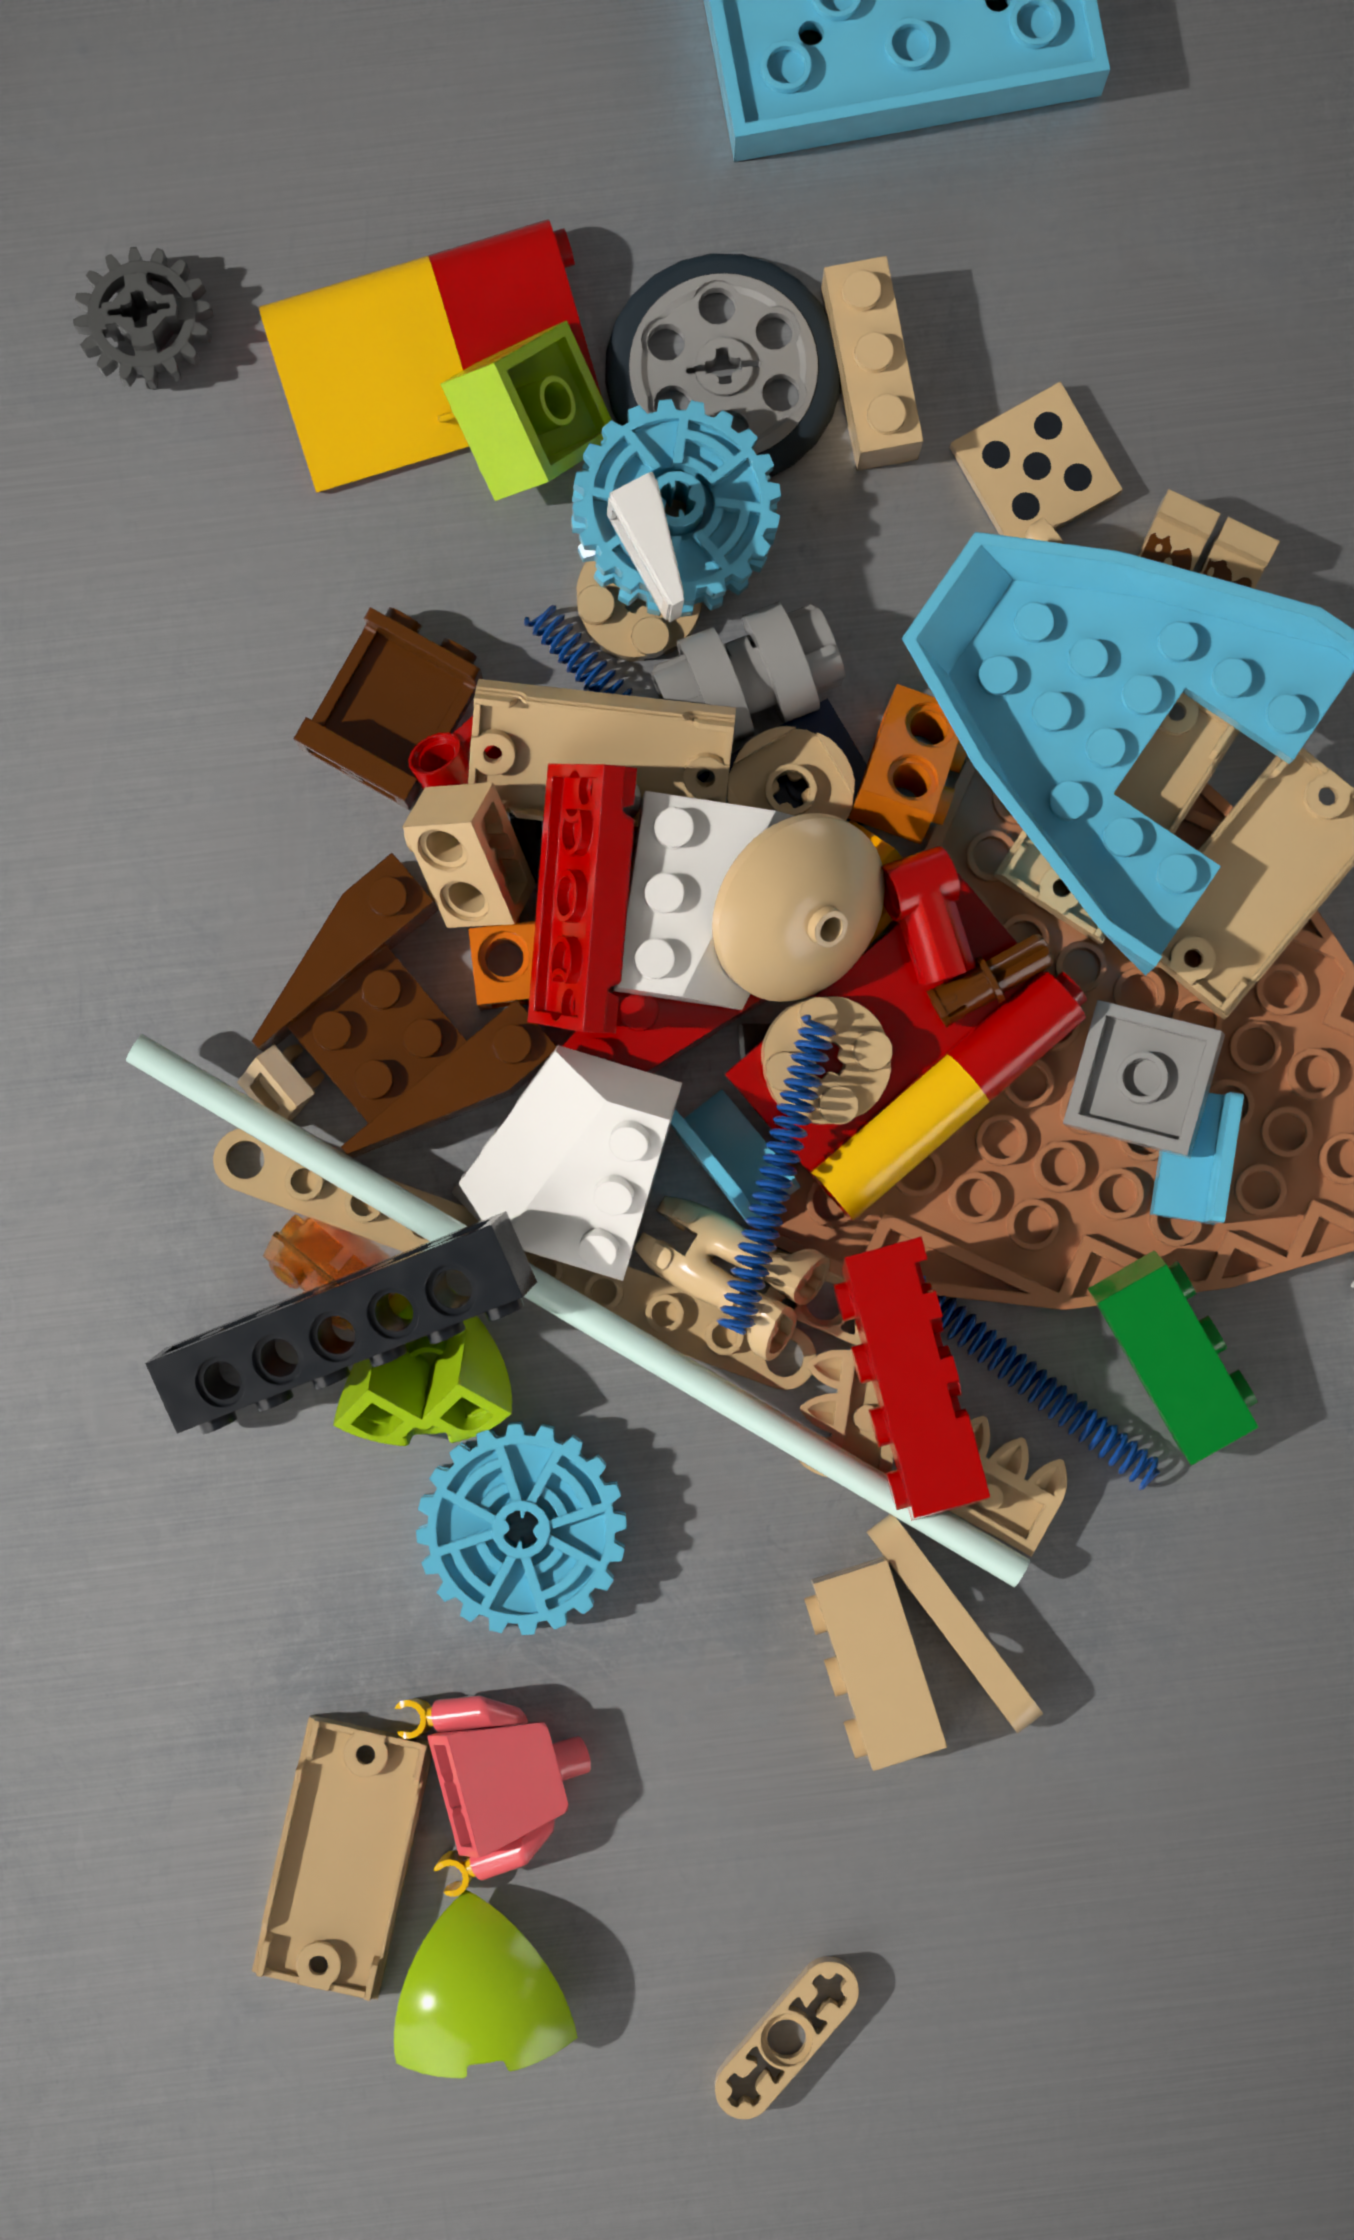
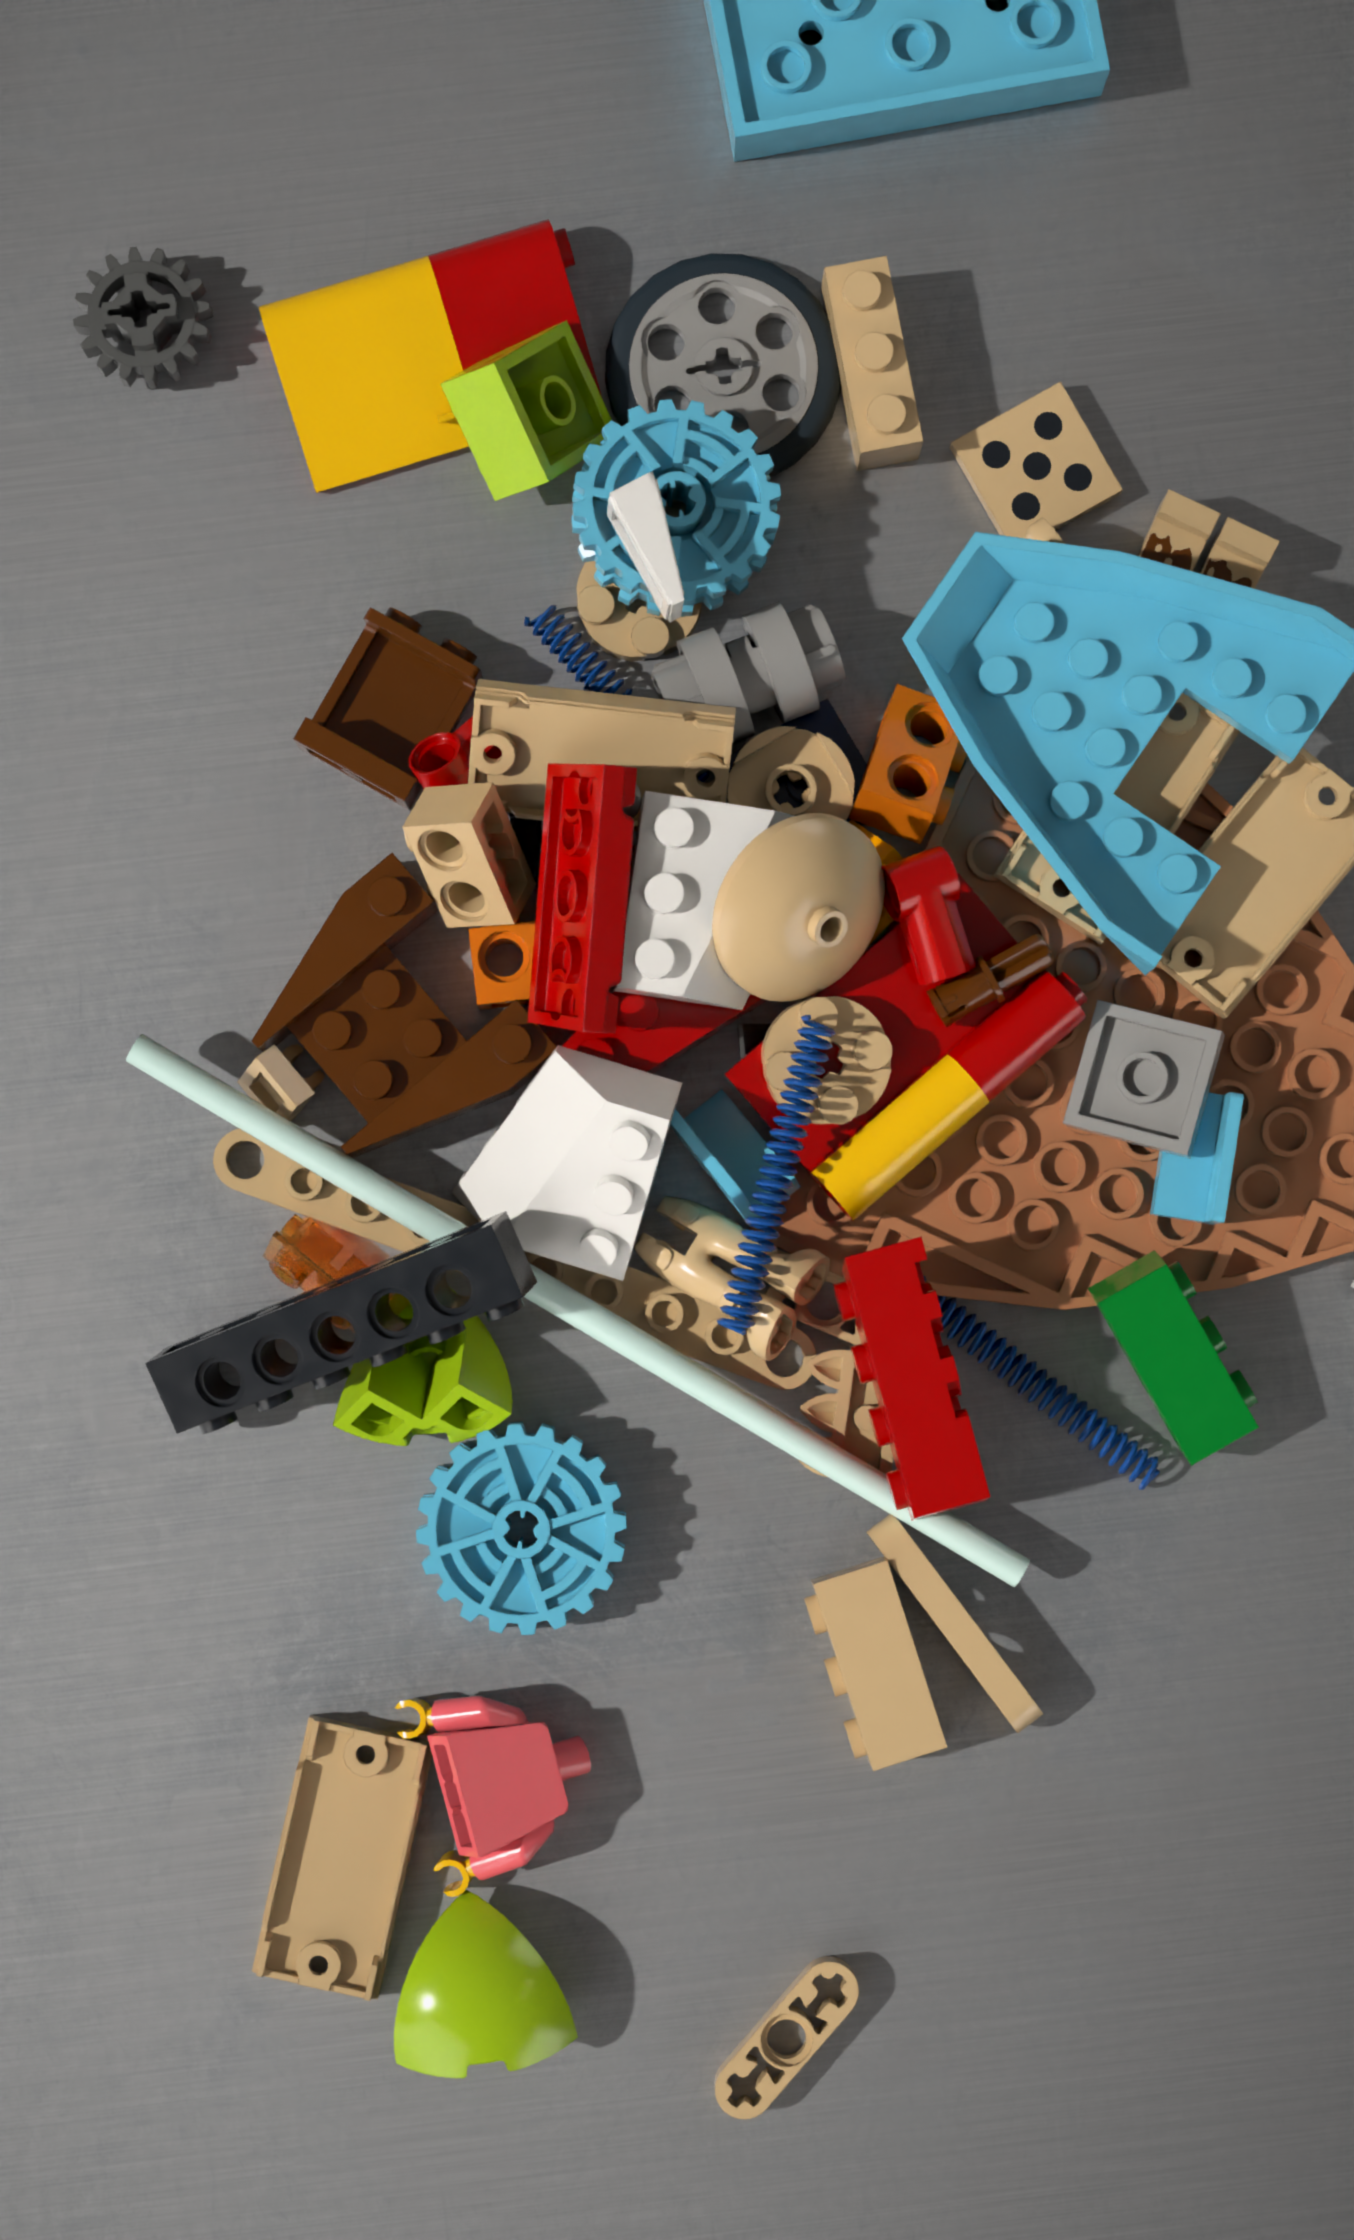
tan plate [950,1415,1067,1557] -> none

